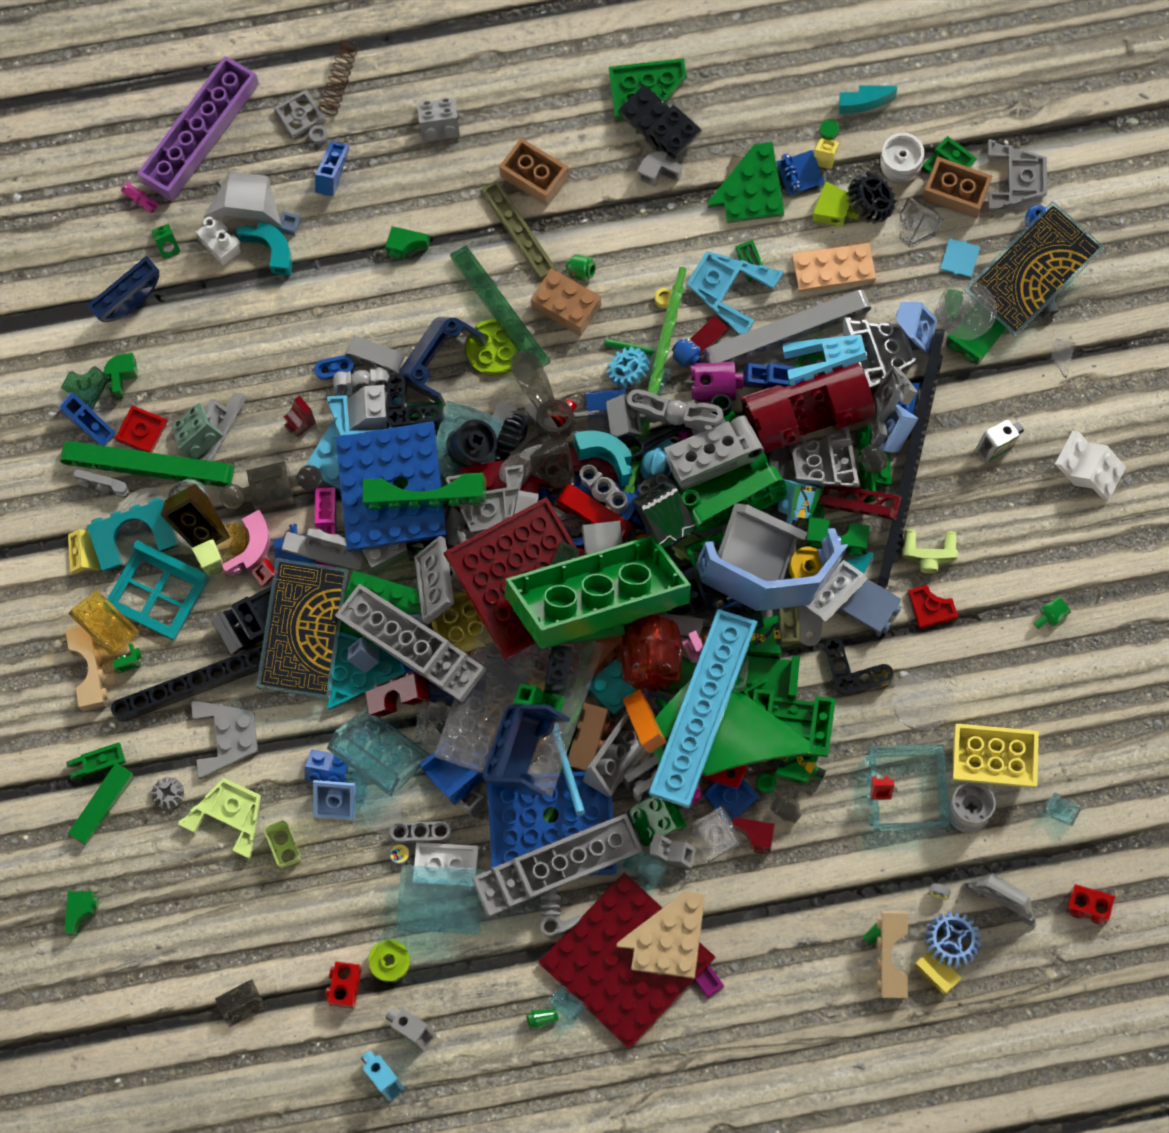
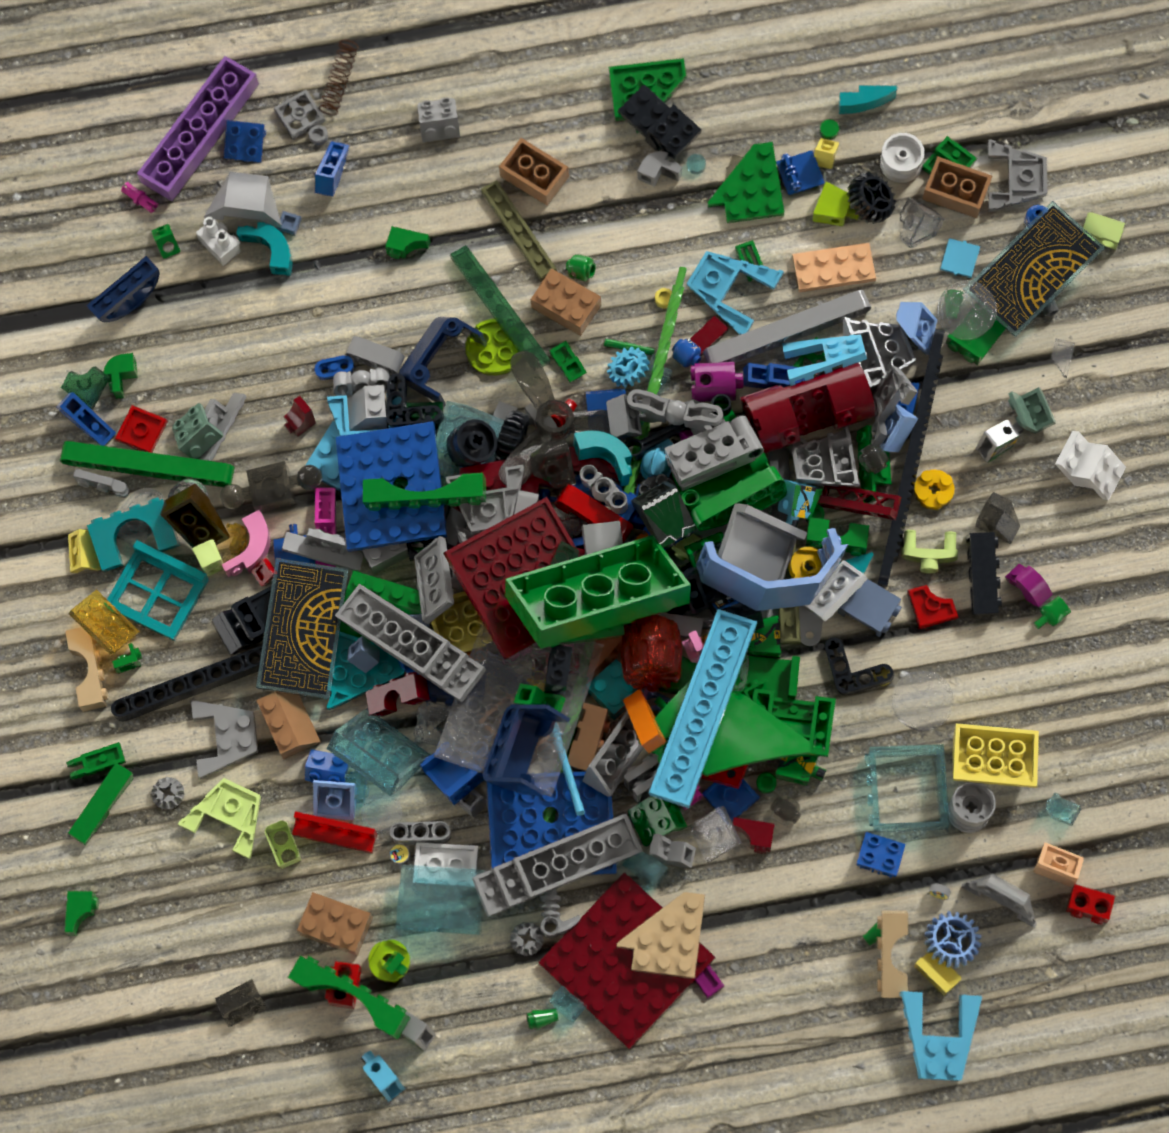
red tile [870,776,895,800] -> none
none -> blue hinge [224,120,266,162]
none -> medium nougat slope [257,689,321,759]
none -> green arch [287,956,411,1040]
none -> red fence [292,811,377,854]
none -> medium nougat brick [297,892,373,956]
none -> green tile [382,951,408,975]
none -> light grey gear [510,922,544,956]
none -> green slope [549,341,587,383]
none -> clear light blue tile [687,154,706,174]
none -> blue hinge [856,832,906,878]
none -> medium azure wing [900,991,982,1081]
none -> yellow plate [914,469,955,510]
none -> black wedge [966,532,1002,615]
none -> clear smoke slope [975,492,1020,544]
none -> magenta brick [1005,564,1053,608]
none -> sand green bracket [1008,387,1056,434]
none -> light nougat slope [1033,843,1084,887]
none -> yellowish green piece [1083,212,1126,250]

